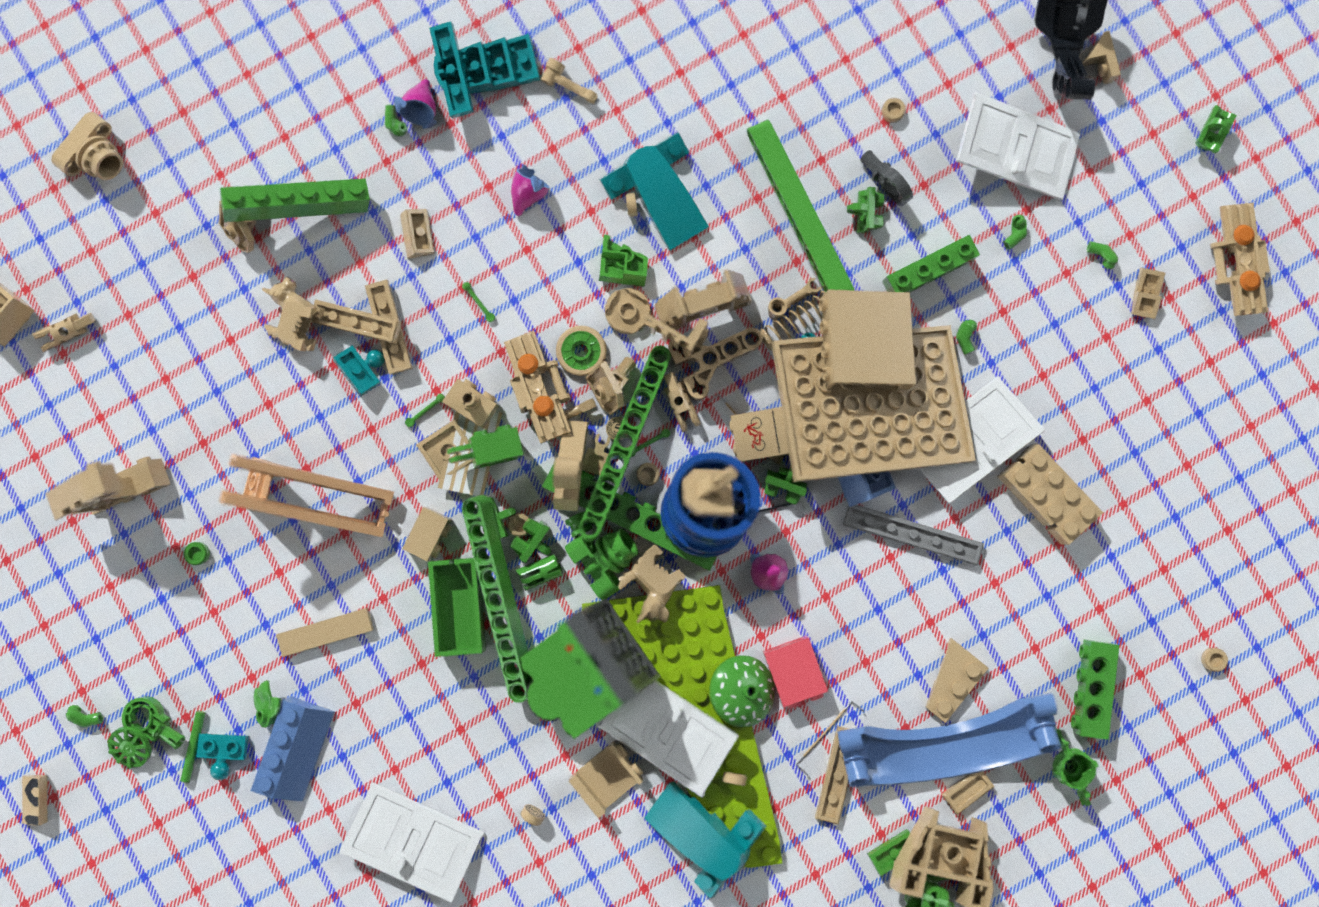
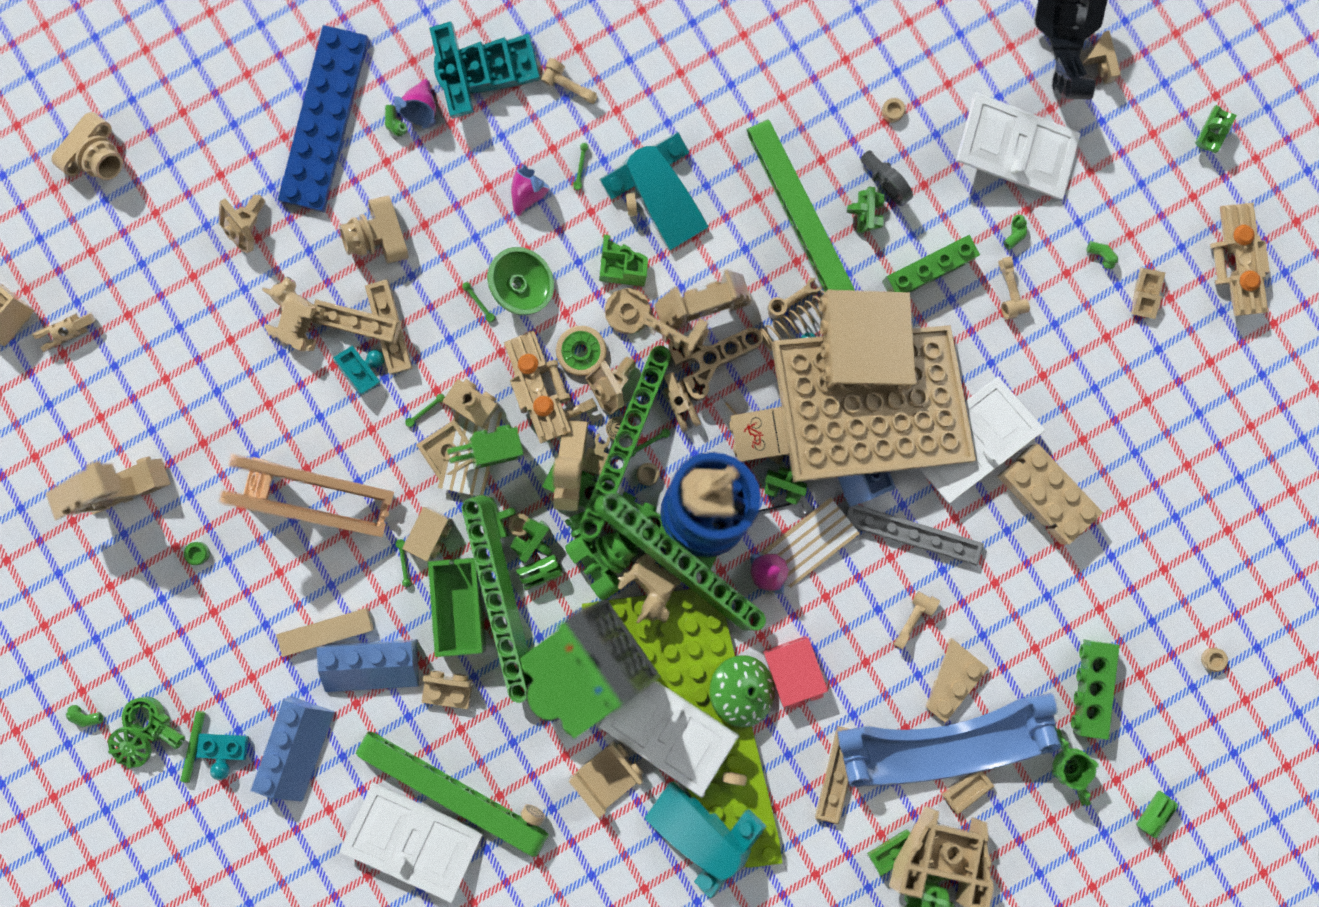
tan slope [22,775,48,826] -> none
bright green brick [220,178,370,222] -> none
bright green plate [253,680,280,728] -> none
tan slope [400,209,434,258] -> none
tan piece [796,701,864,776] -> none
bright green arm [956,320,977,355] -> none
none -> blue plate [278,25,369,212]
none -> medium blue slope [317,639,419,692]
none -> tan beam [339,195,408,264]
none -> bright green beam [355,731,549,857]
none -> bright green hinge [396,539,411,587]
none -> tan bracket [421,671,473,709]
none -> bright green dish [487,247,554,315]
none -> bright green hinge [573,143,589,190]
none -> bright green beam [594,493,766,631]
none -> sticker [762,497,860,588]
none -> tan brick [894,591,940,650]
none -> tan brick [998,256,1030,320]
none -> bright green arm [1136,791,1179,839]

